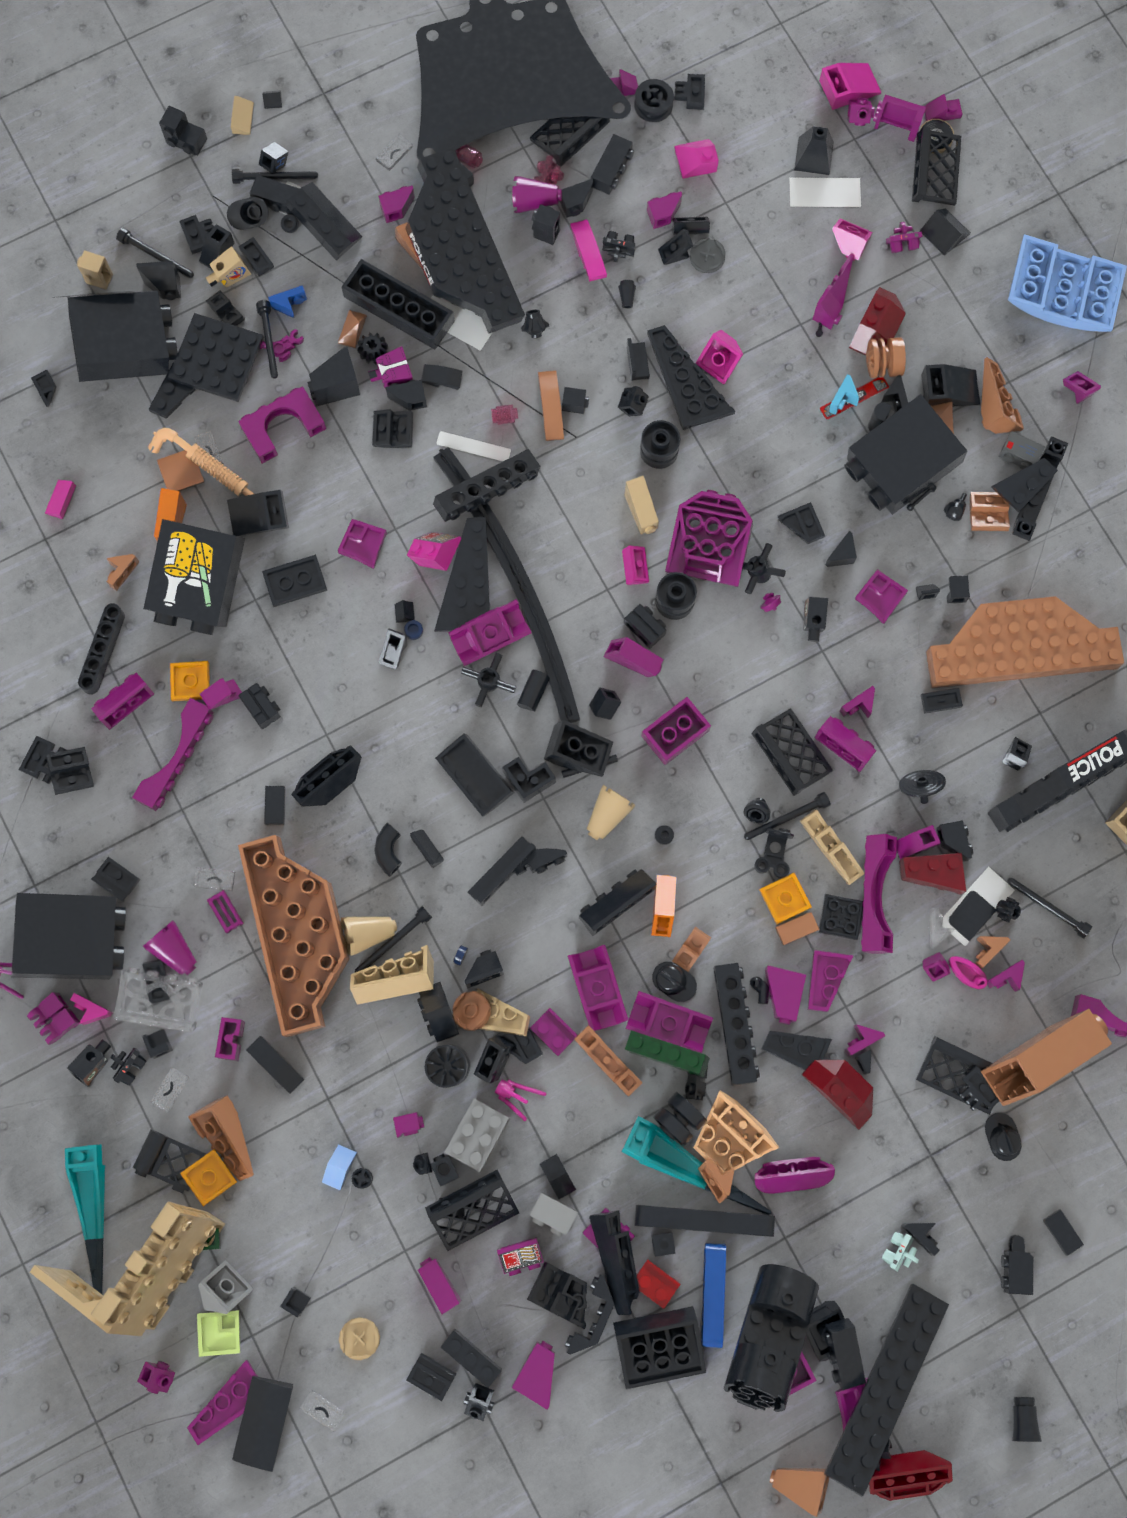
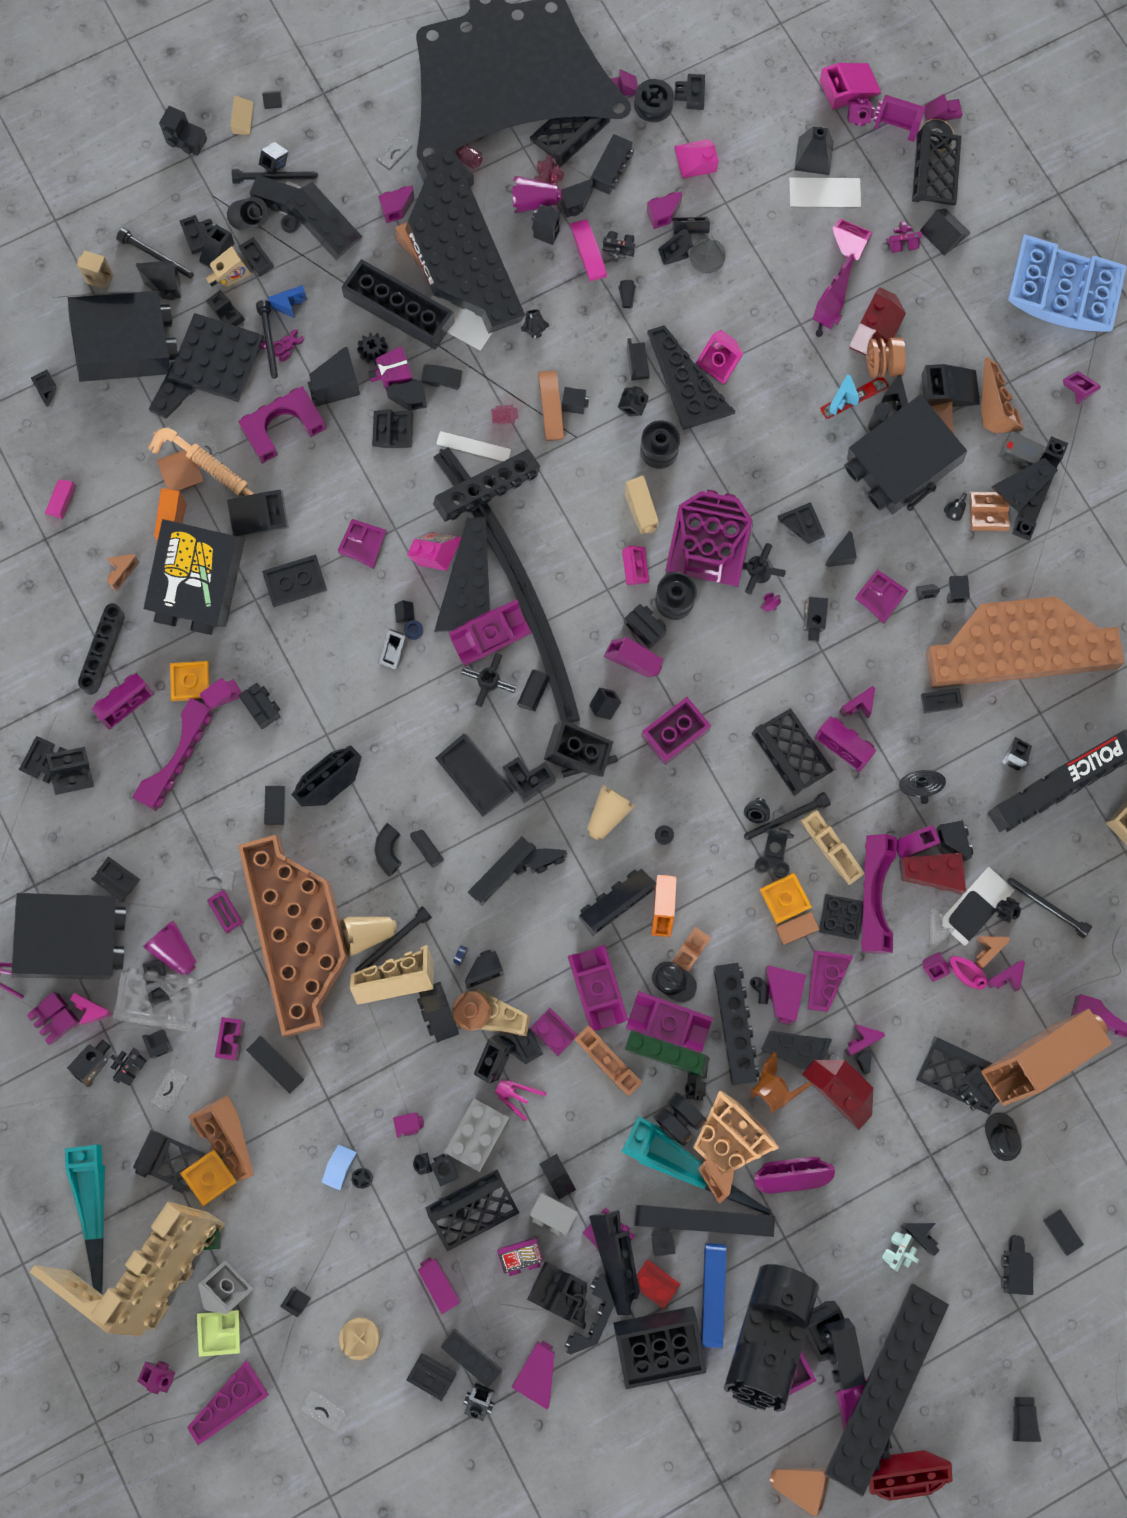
black slope [232,1376,293,1472] -> none
nougat slope [338,310,367,348] -> none
black wheel [424,1045,470,1088] -> none
none -> dark orange helmet [750,1052,812,1113]

